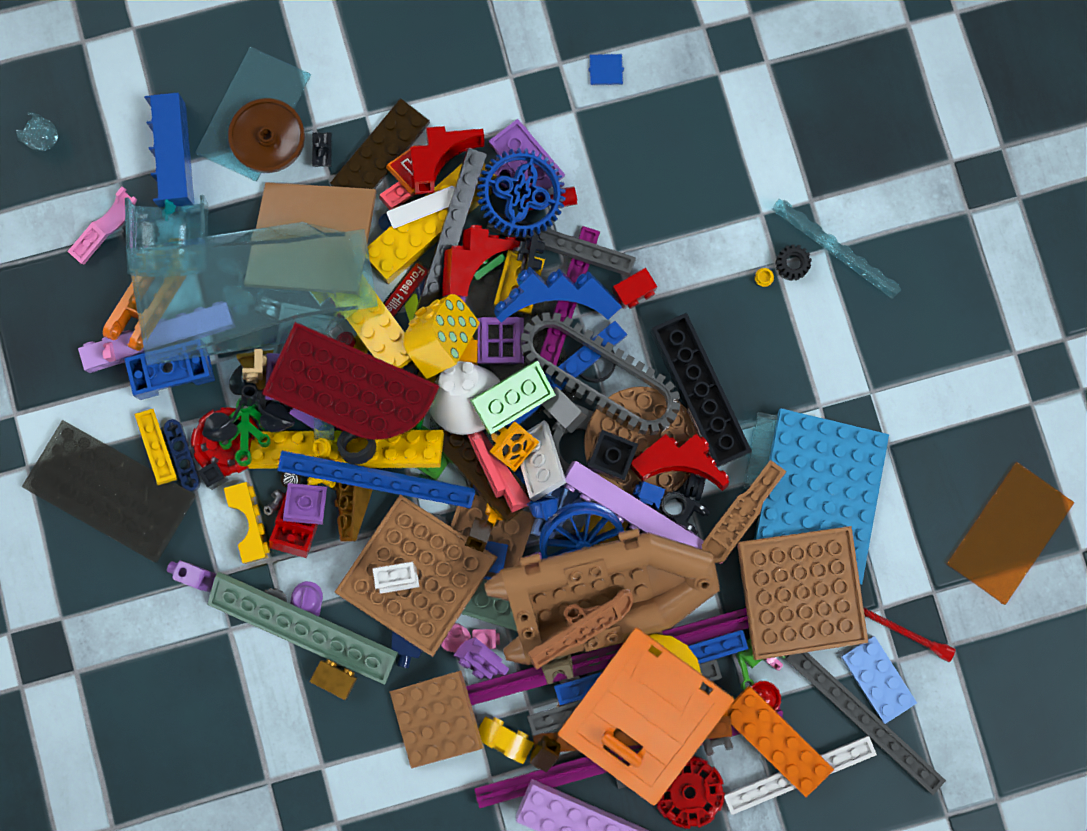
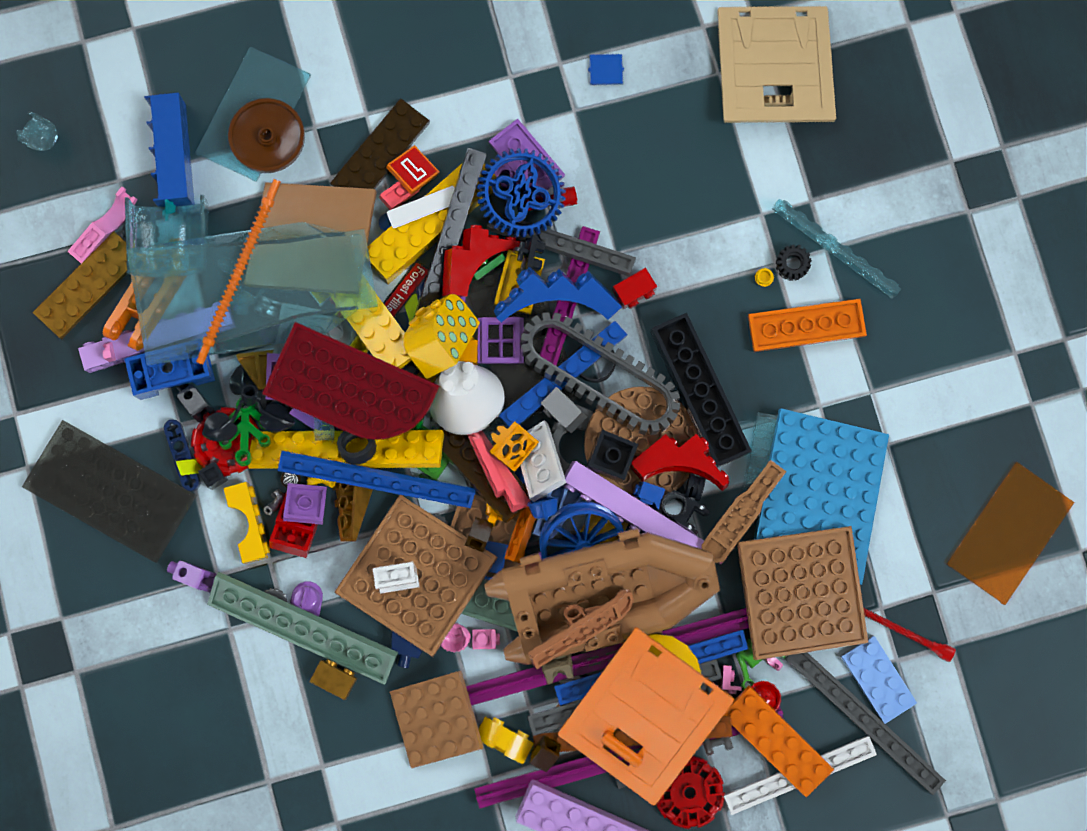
yellow plate [135,409,177,486] -> none
tan bracket [242,349,266,383] -> none
black hips [312,132,332,167] -> none
yellow plate [312,438,331,458] -> none
dark red tile [336,332,356,347] -> none
red arch [410,126,484,194] -> none
medium lavender brick [454,638,509,679] -> none
plate [470,361,555,434] -> none
none -> pearl gold plate [33,232,142,339]
none -> black torso [176,383,216,424]
none -> neon yellow sticker [176,459,202,475]
none -> orange hose [196,179,281,364]
none -> orange plate [504,506,537,564]
none -> tan door [718,6,836,123]
none -> bright pink bracket [720,665,742,694]
none -> orange plate [748,299,867,352]

